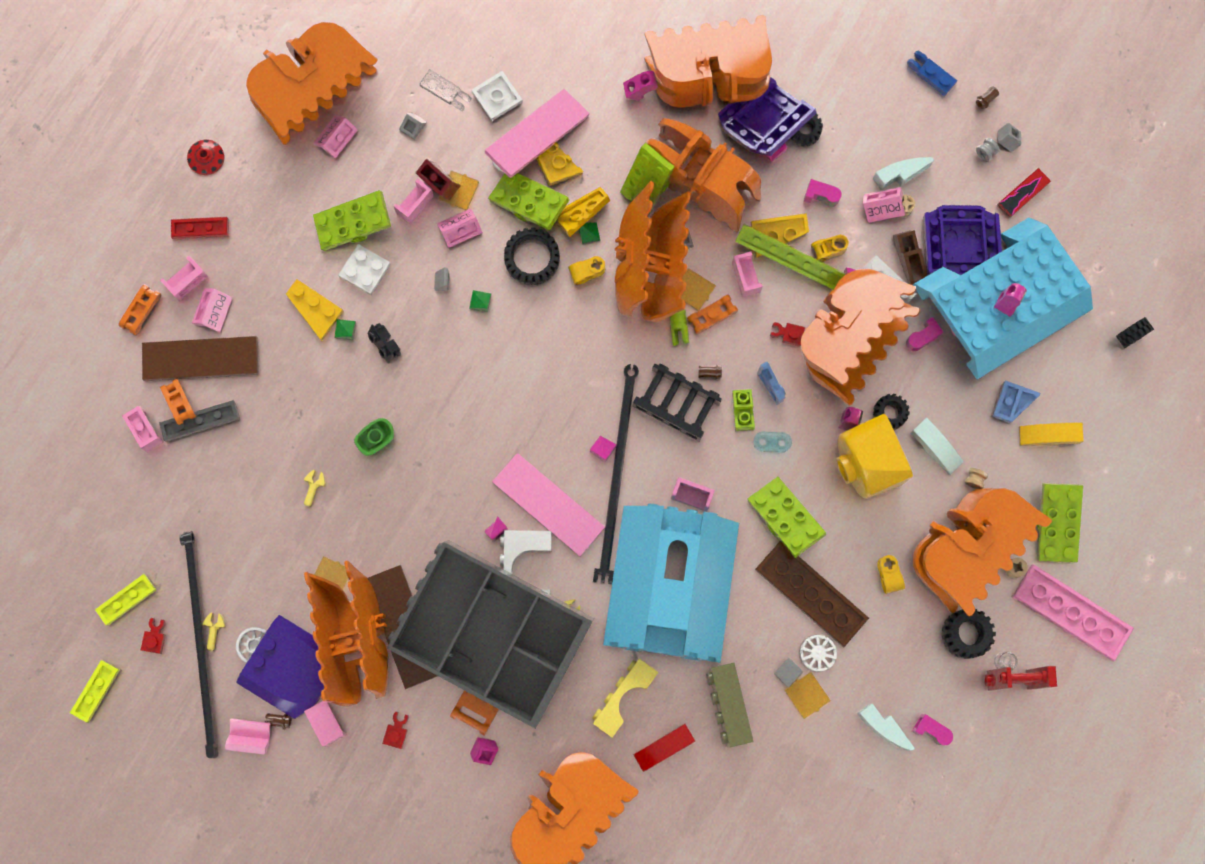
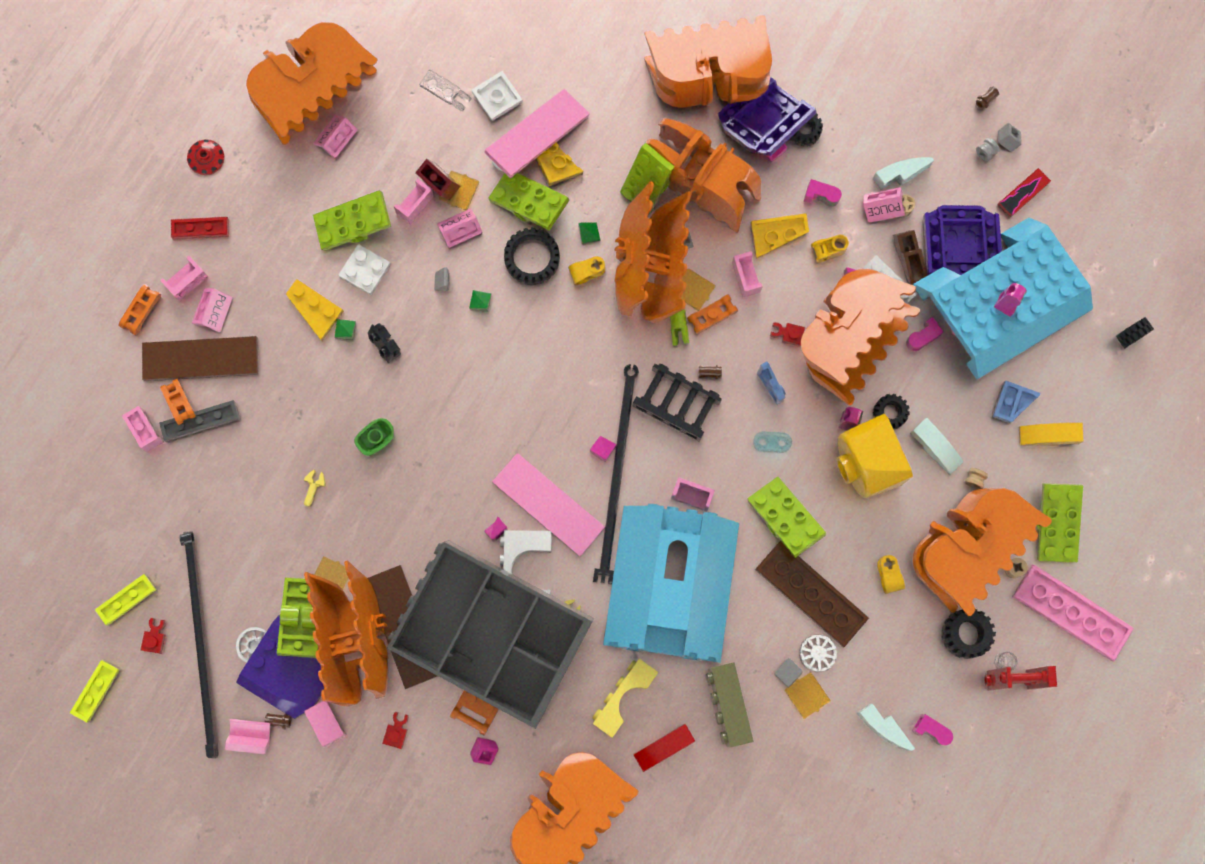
light yellow bar [203,613,226,651] -> none
light grey slope [399,113,426,139] -> none
yellow wing [556,187,610,237] -> none
dark pink leg [623,71,658,101] -> none
lime slope [732,389,755,431] -> none
lime plate [735,224,845,290] -> none
blue hinge [907,50,958,96] -> none
none -> lime plate [277,577,318,658]

